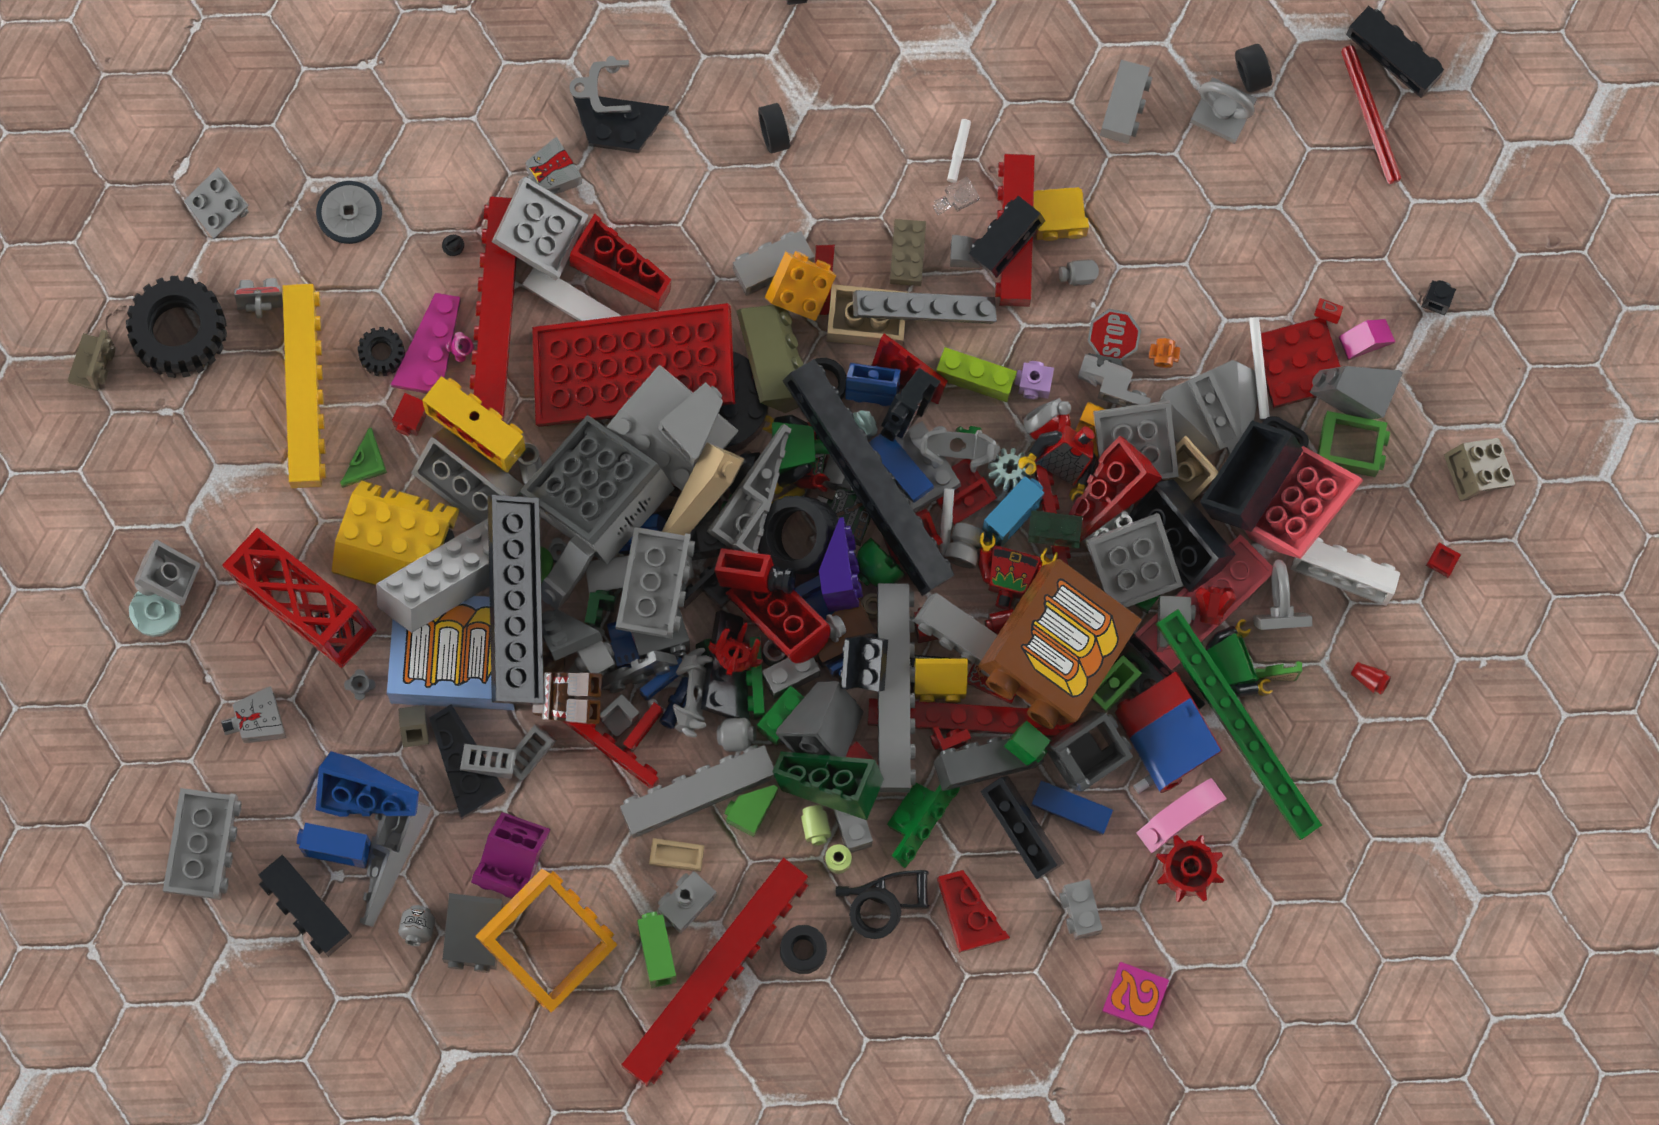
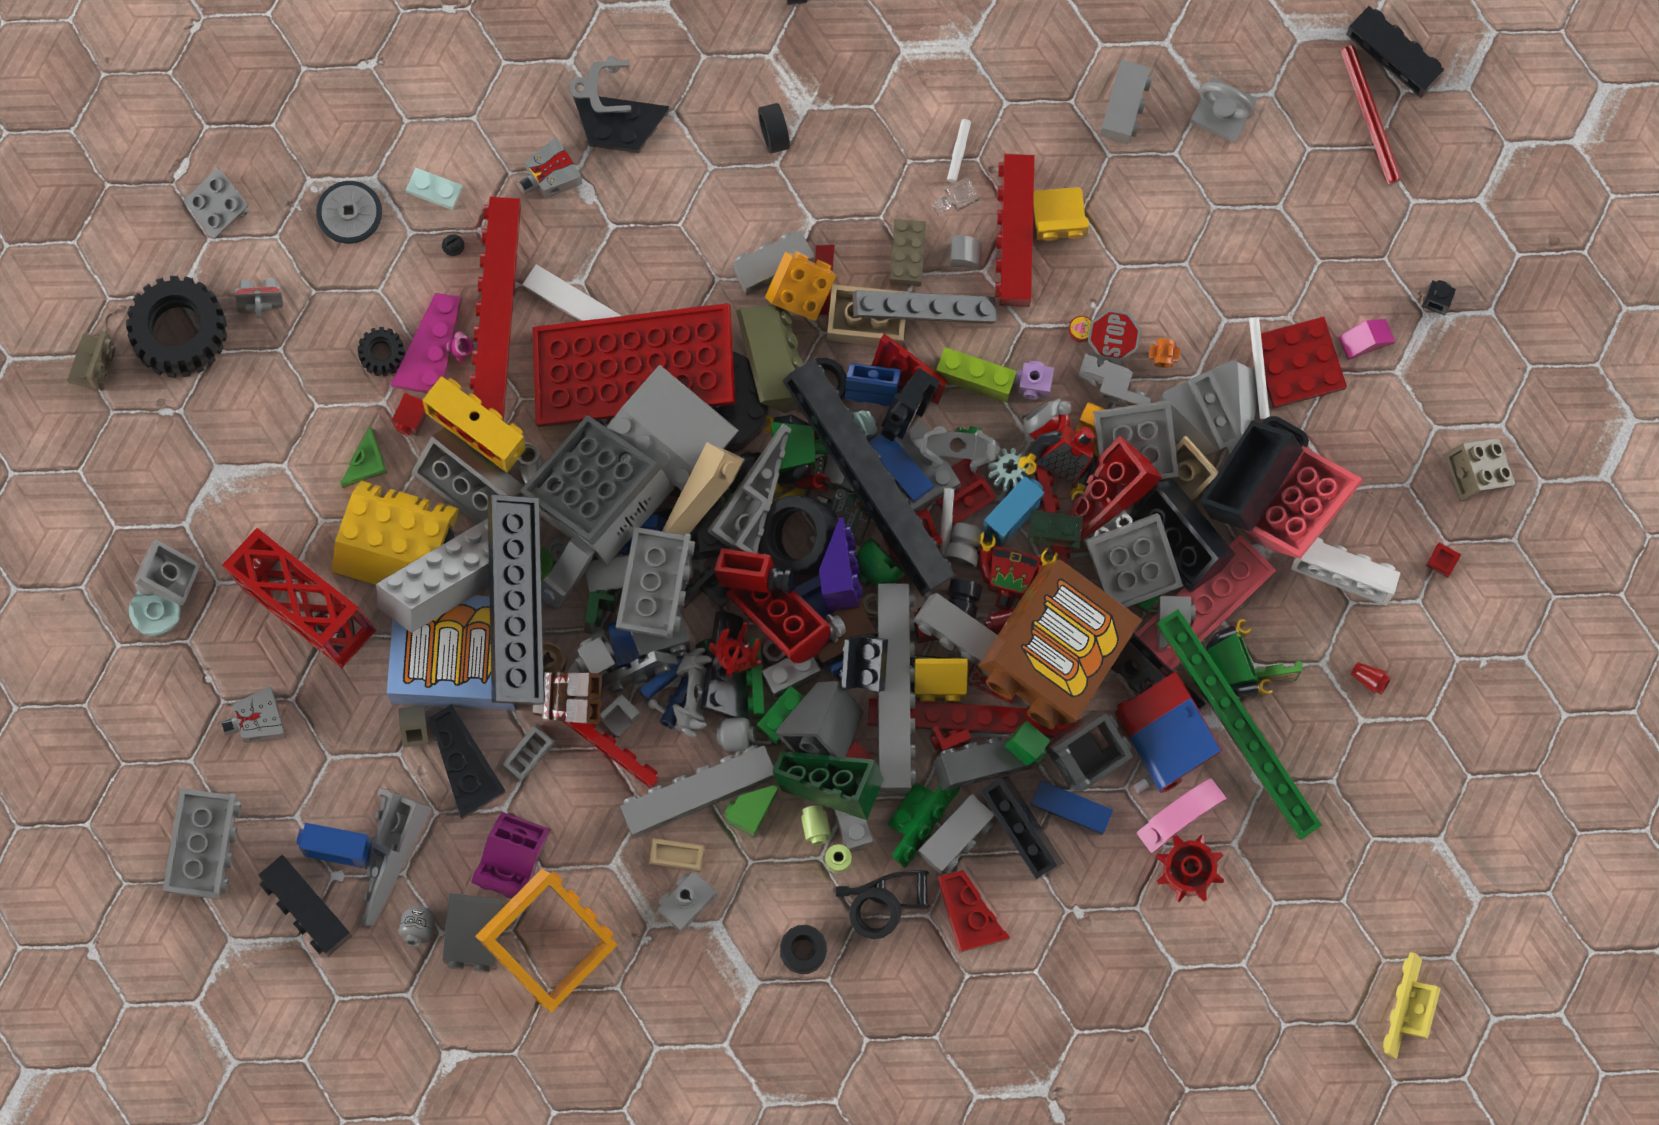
yellow brick [282,284,326,488] -> none
blue wedge [315,751,419,817] -> none
light grey plate [344,669,375,700] -> none
light grey slope [460,744,517,779] -> none
light grey plate [492,177,588,280] -> none
dark grey wing [542,609,603,661] -> none
red wedge [570,214,672,311] -> none
red brick [621,858,809,1087] -> none
red tile [623,702,664,750] -> none
bright green window [637,912,677,989] -> none
light grey slope [658,382,723,466] -> none
black brick [969,196,1045,278] -> none
light grey arm [1059,259,1099,286] -> none
light grey brick [1059,879,1103,940] -> none
bright green slope [1091,655,1142,713] -> none
tile [1102,962,1169,1030] -> none
red rock [1195,586,1236,625] -> none
black tyre [1235,44,1273,92] -> none
light grey tile [1253,559,1312,630] -> none
dark grey slope [1310,366,1403,419] -> none
red tile [1314,298,1343,324] -> none
bright green window [1317,411,1390,477] -> none
none -> light aqua plate [406,167,463,210]
none -> light grey brick [918,794,995,876]
none -> black wheel [947,578,983,619]
none -> tile [1069,316,1092,343]
none -> light yellow bracket [1383,952,1440,1059]

